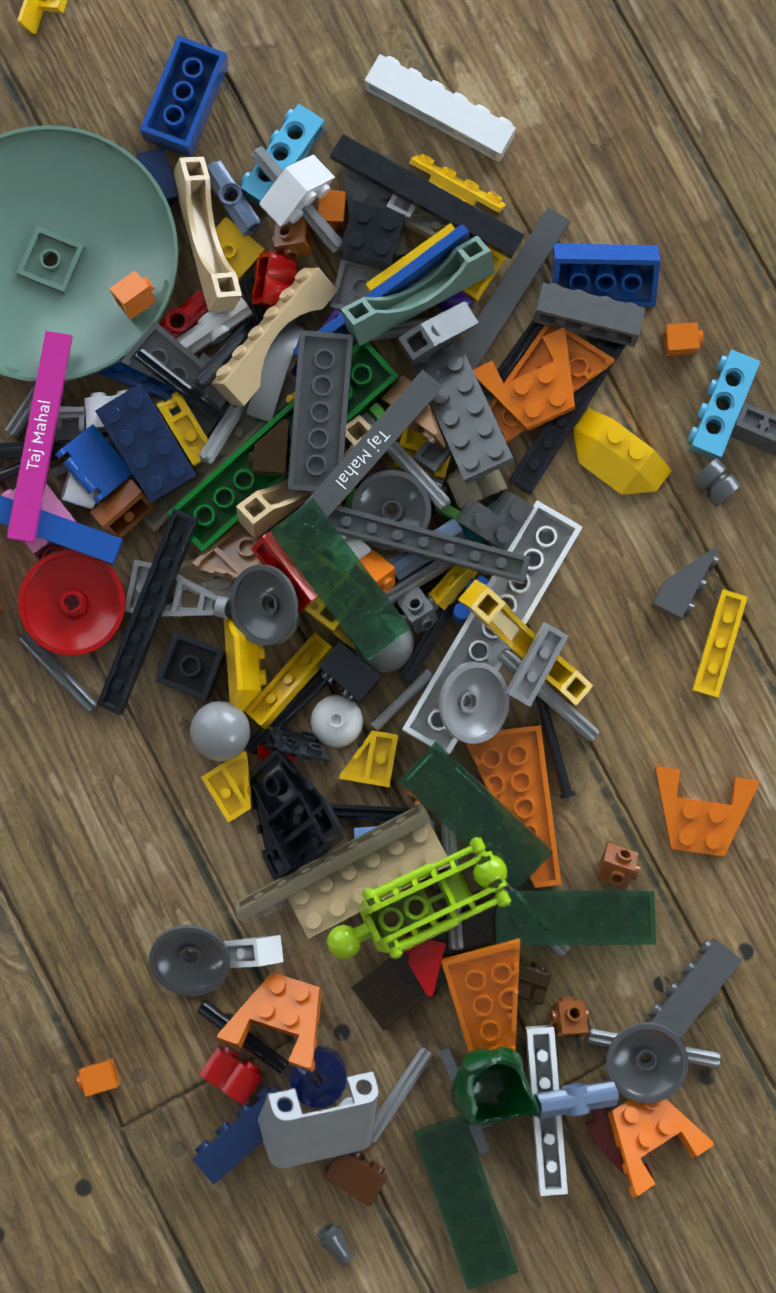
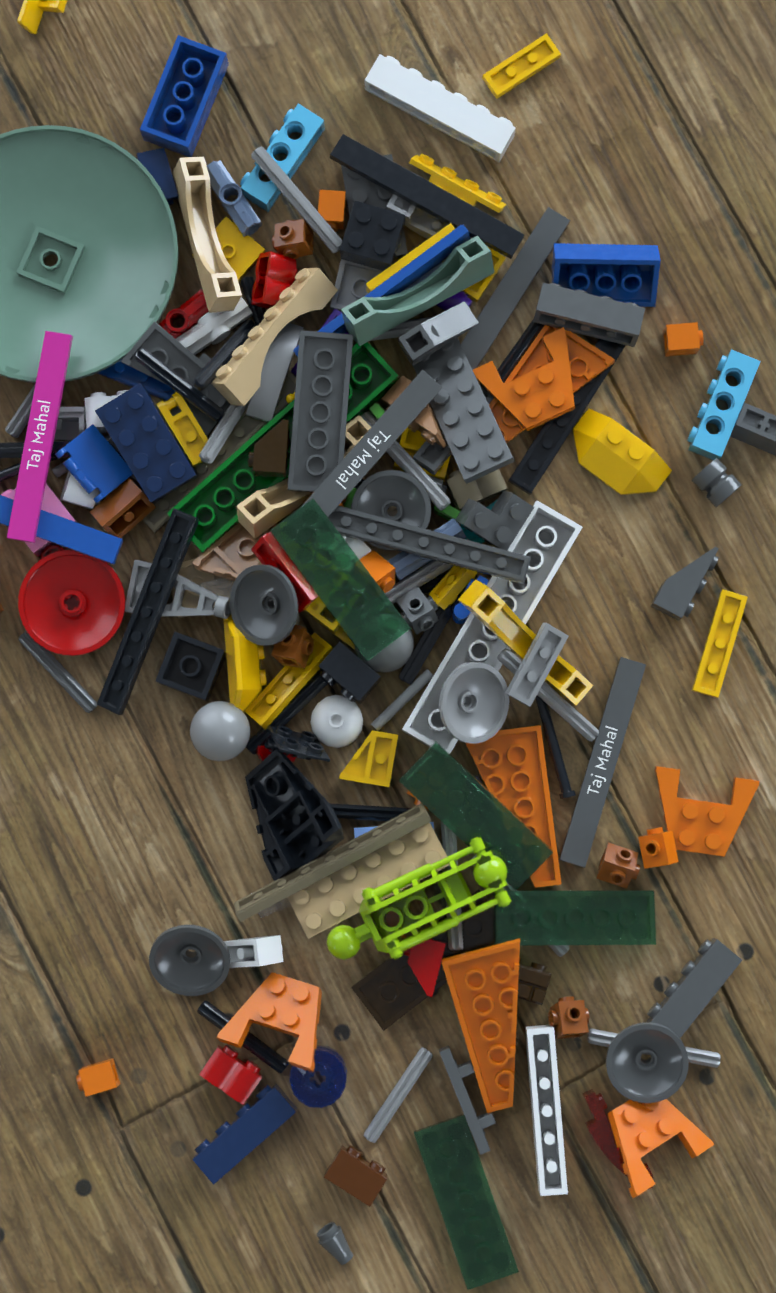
orange brick [109,271,156,320] -> none
yellow wing [201,750,252,823] -> none
light grey windscreen [258,1072,378,1168] -> none
white brick [259,155,335,227] -> none
dark green piece [451,1046,539,1125] -> none
sand blue piece [534,1081,619,1119] -> none
none -> dark orange brick [271,625,314,669]
none -> yellow plate [482,33,561,99]
none -> dark grey tile [559,657,646,868]
none -> orange brick [638,827,679,869]

